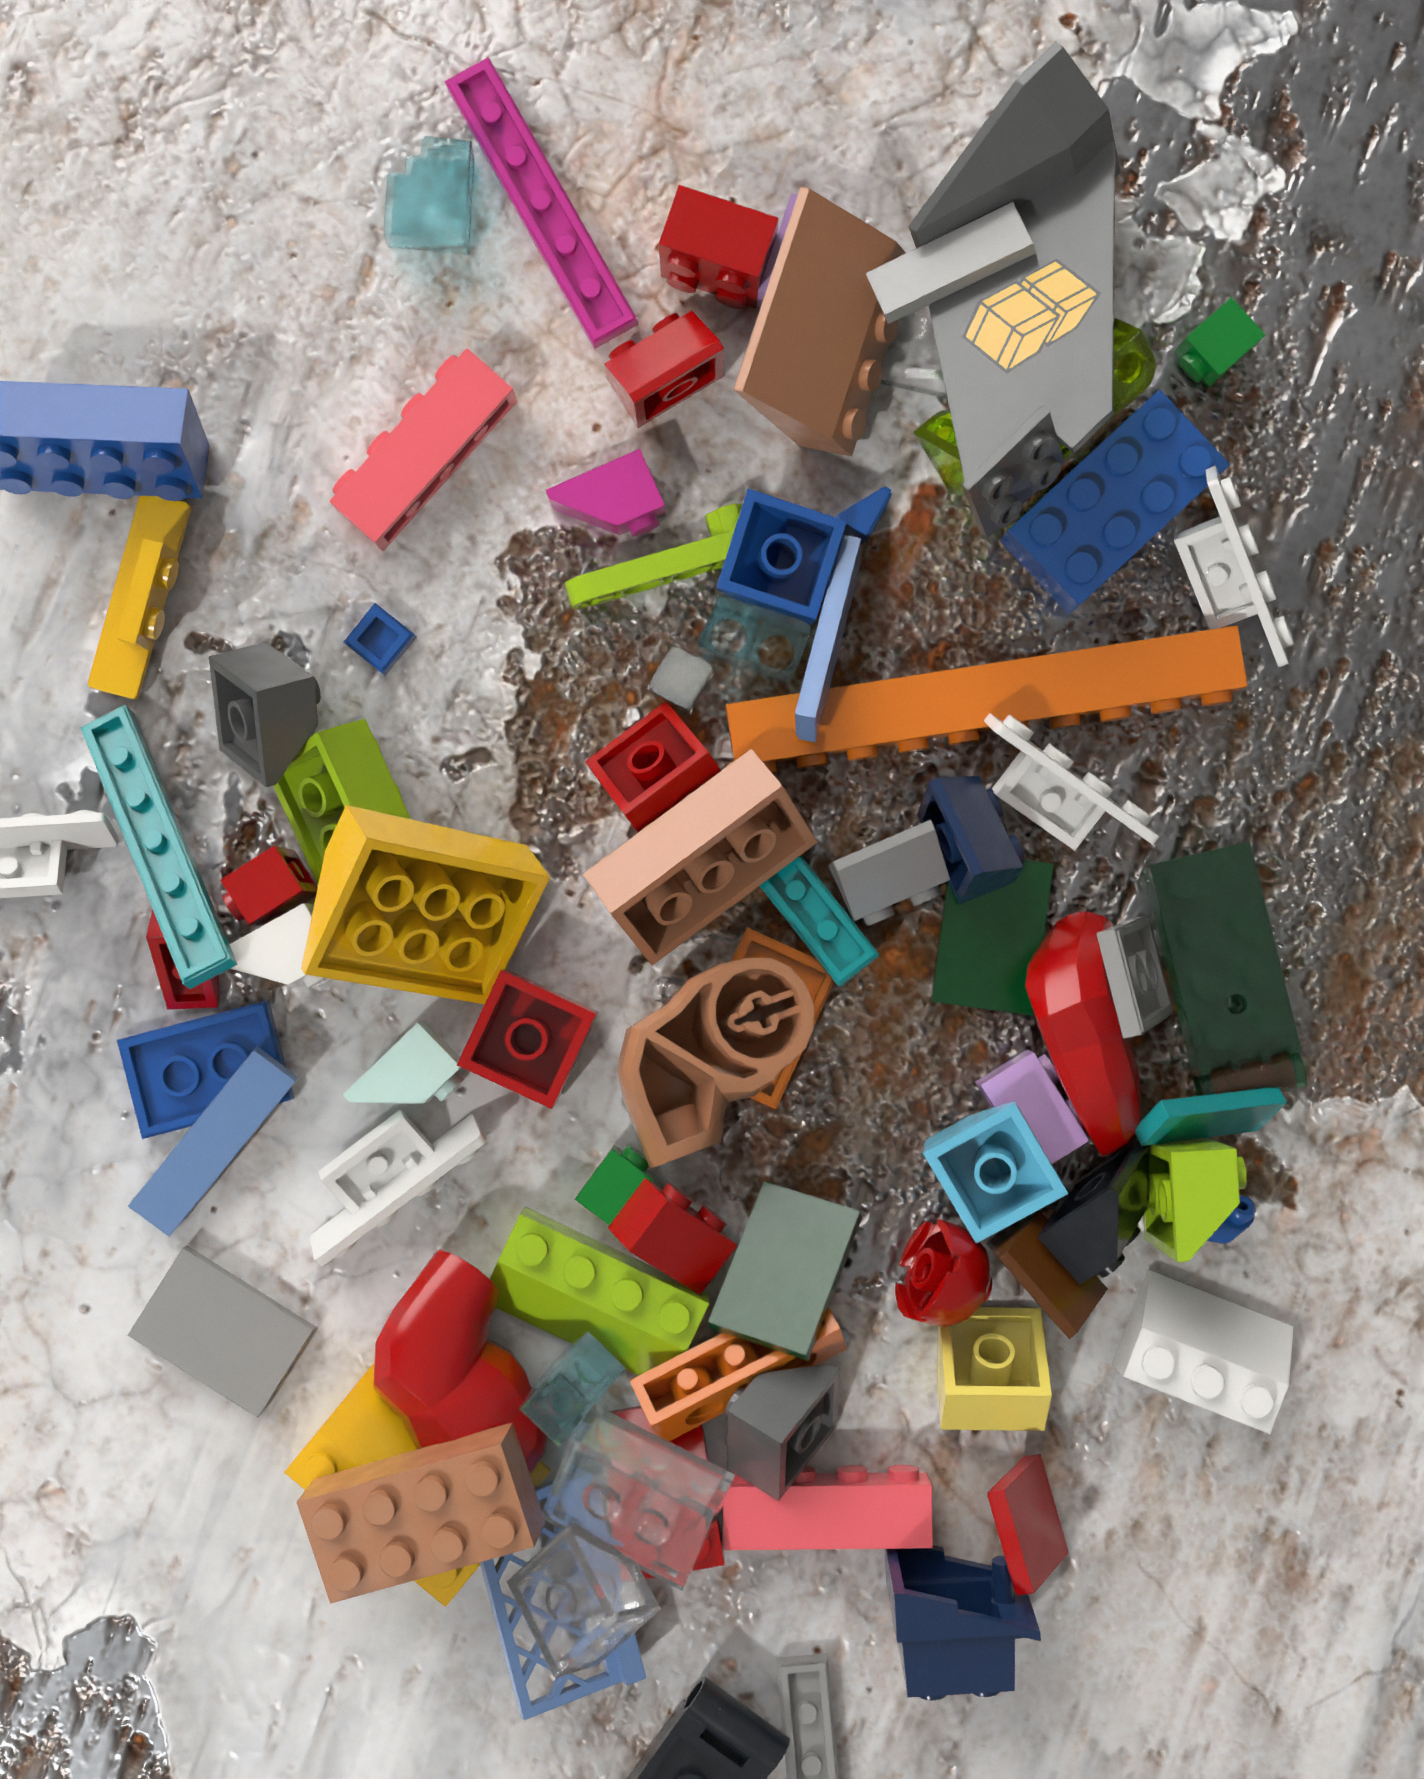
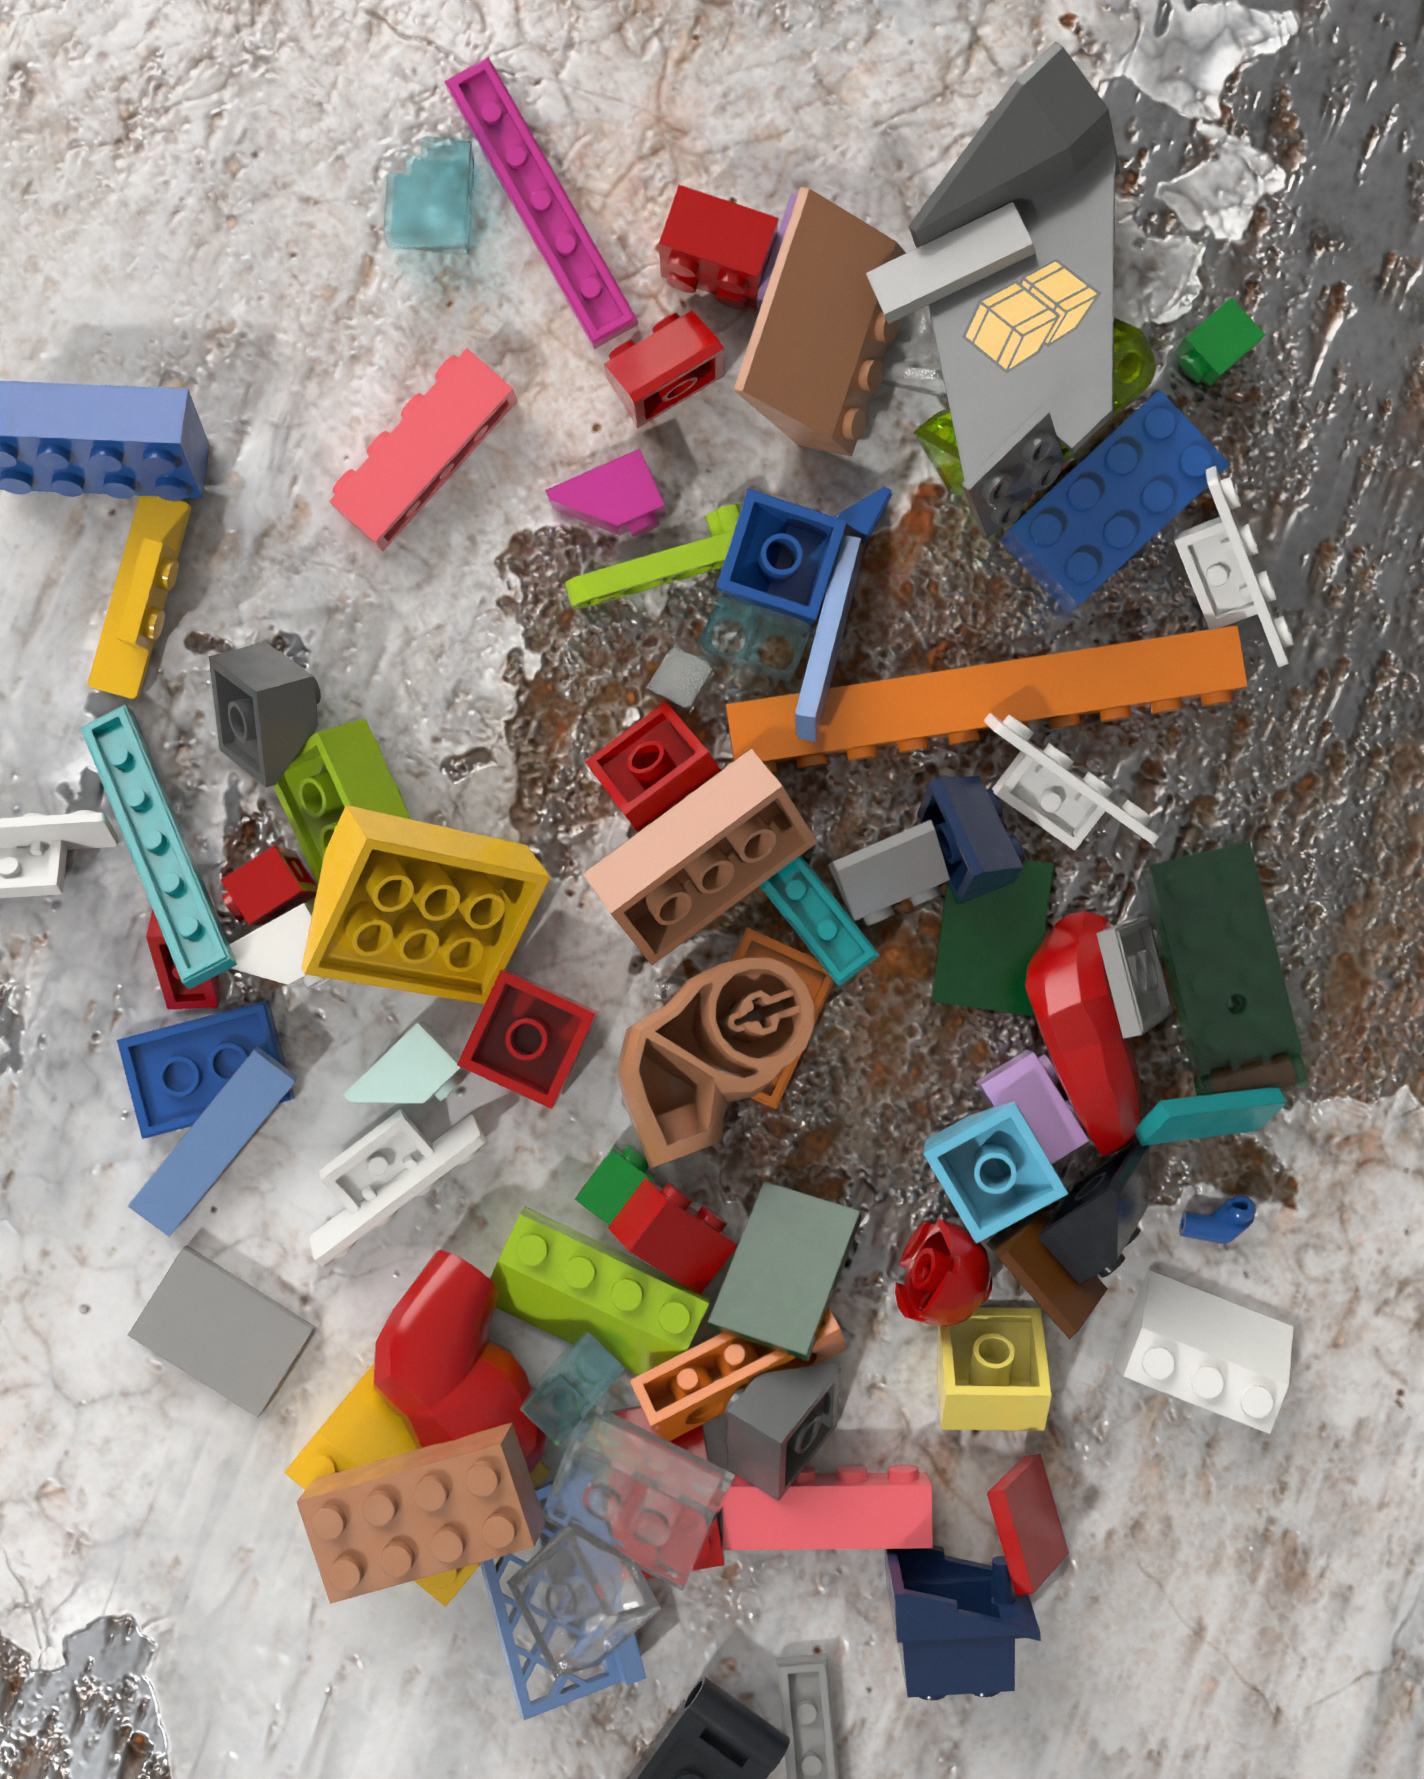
blue tile [343,603,417,676] -> none
lime slope [1143,1138,1246,1262] -> none

